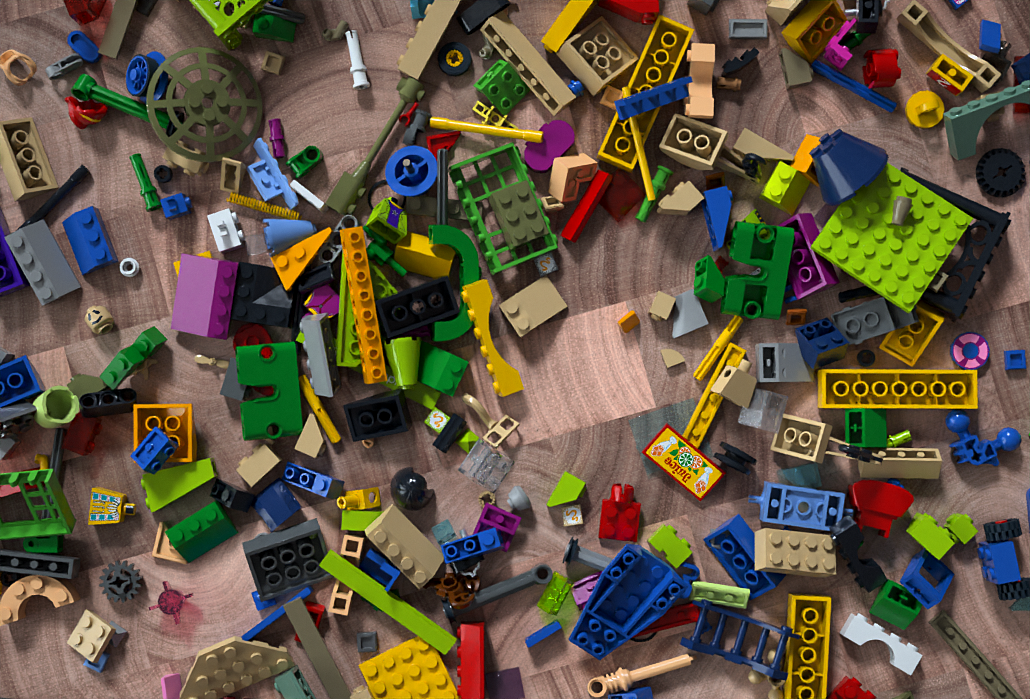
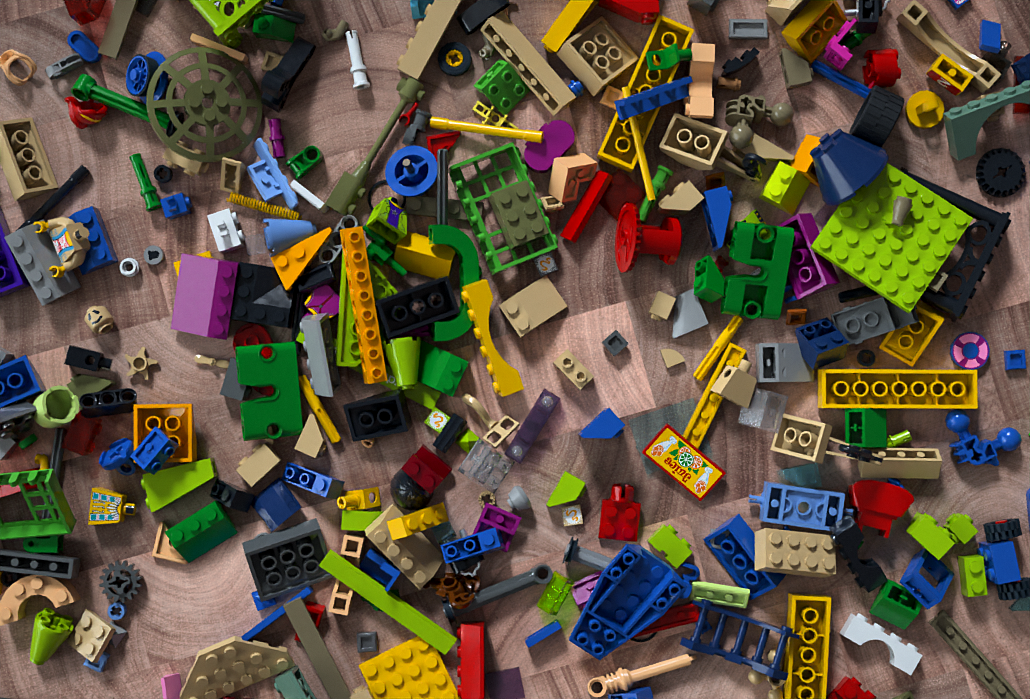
green arch [99,326,168,390] -> none
clear pink piece [149,581,194,625] -> none
light orange slope [617,310,640,333] -> none
black wheel [713,441,757,476] -> none
none -> green tile [18,433,38,450]
none -> lime cone [30,607,73,665]
none -> tan torso [33,217,91,278]
none -> black torso [64,345,113,372]
none -> blue tile [99,438,137,476]
none -> medium blue bush [108,602,127,620]
none -> light grey tile [144,245,164,265]
none -> light nougat tile [190,33,249,65]
none -> black beam [261,36,316,113]
none -> yellow arch [386,502,449,540]
none -> dark red panel [401,444,452,494]
none -> clear purple piece [504,388,561,464]
none -> tan brick [553,349,594,390]
none -> blue slope [578,408,625,439]
none -> dark grey plate [601,330,629,356]
none -> red piece [615,203,682,273]
none -> green bracket [646,43,692,71]
none -> dark tan piece [725,95,794,149]
none -> black tyre [849,85,905,148]
none -> lime brick [957,554,988,597]

